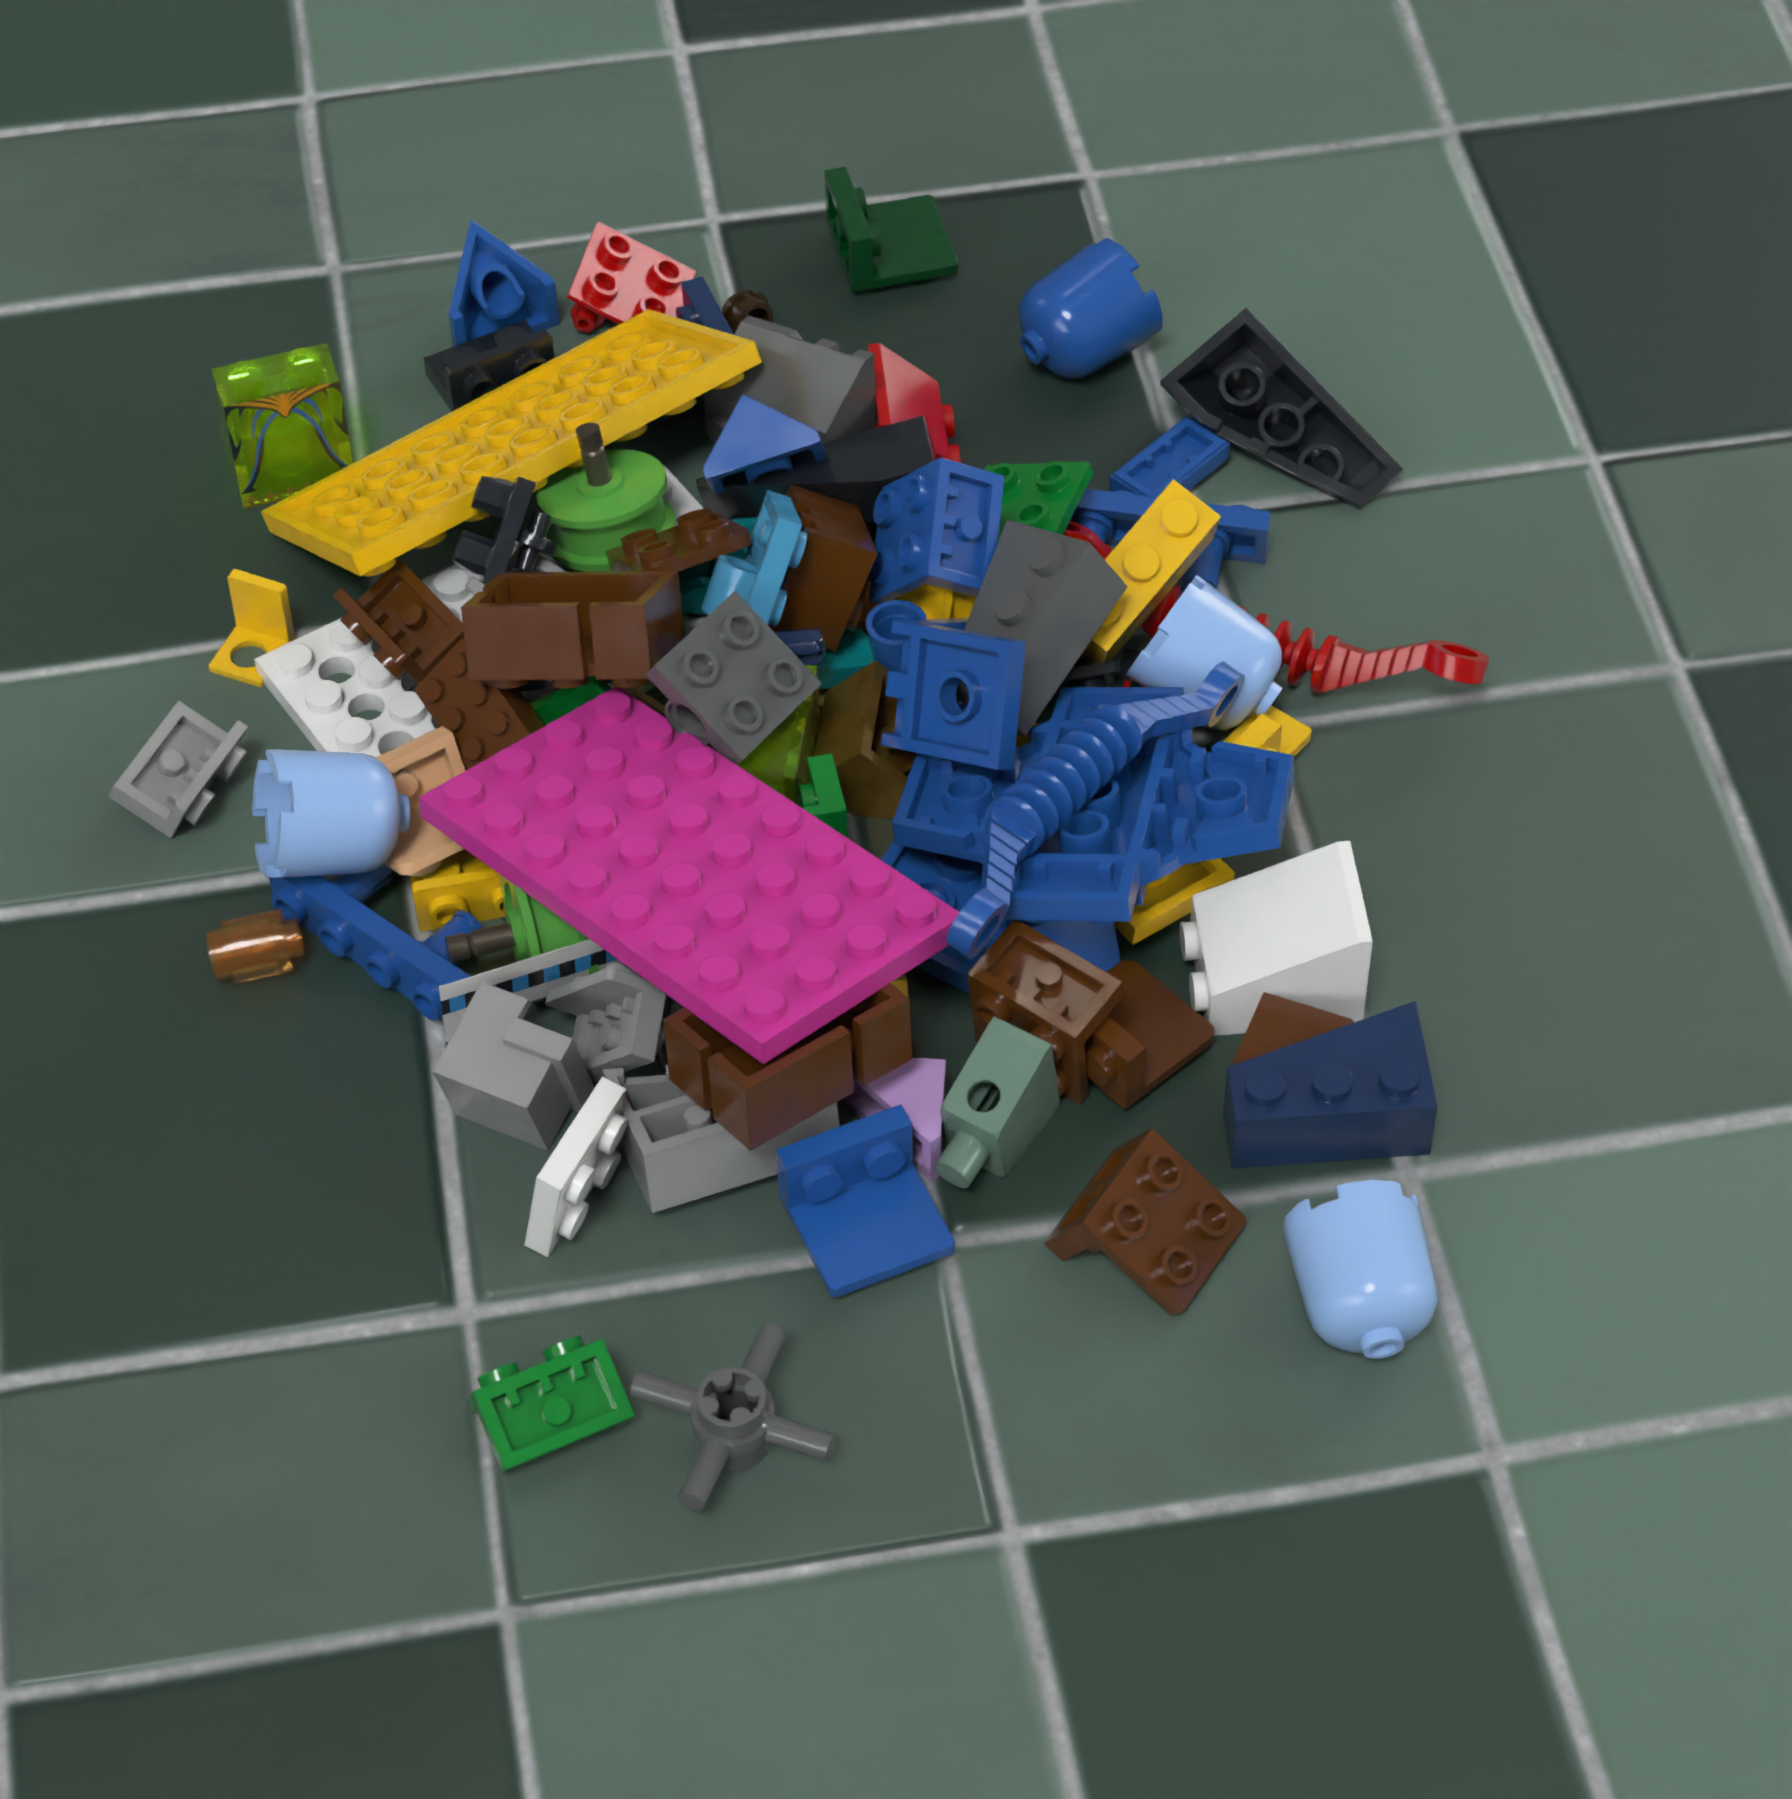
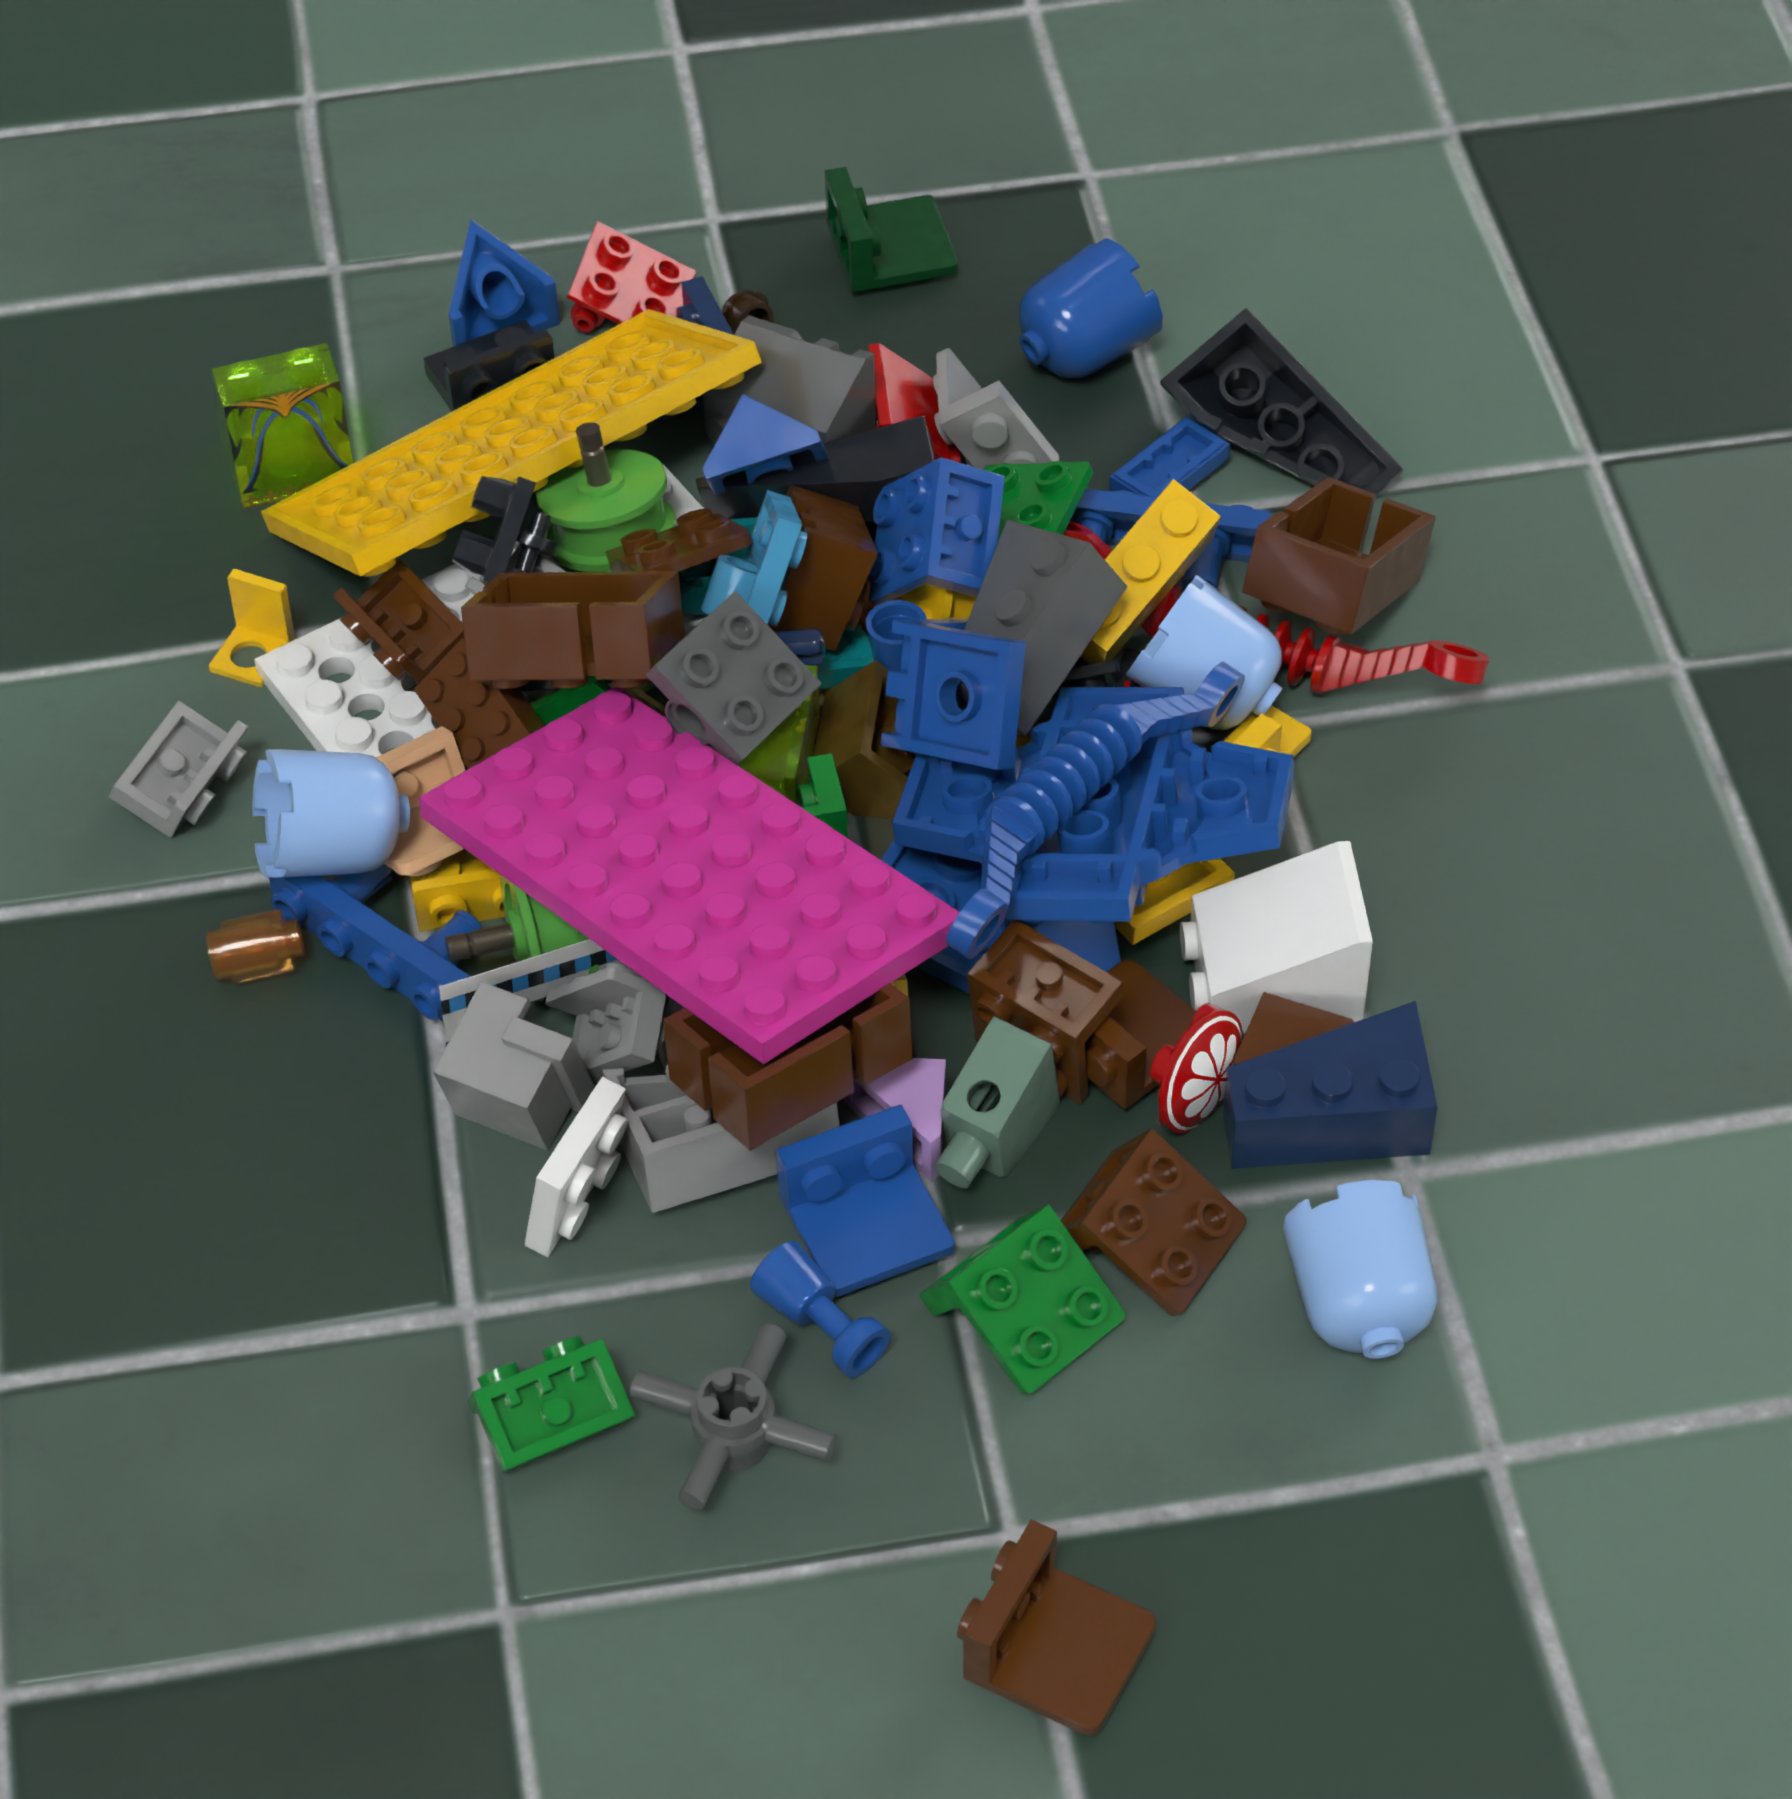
none -> blue piece [750,1241,891,1378]
none -> green bracket [918,1204,1126,1395]
none -> light grey bracket [933,348,1059,470]
none -> reddish brown bracket [957,1519,1156,1735]
none -> red dish [1150,1003,1243,1134]
none -> reddish brown piece [1242,477,1436,634]

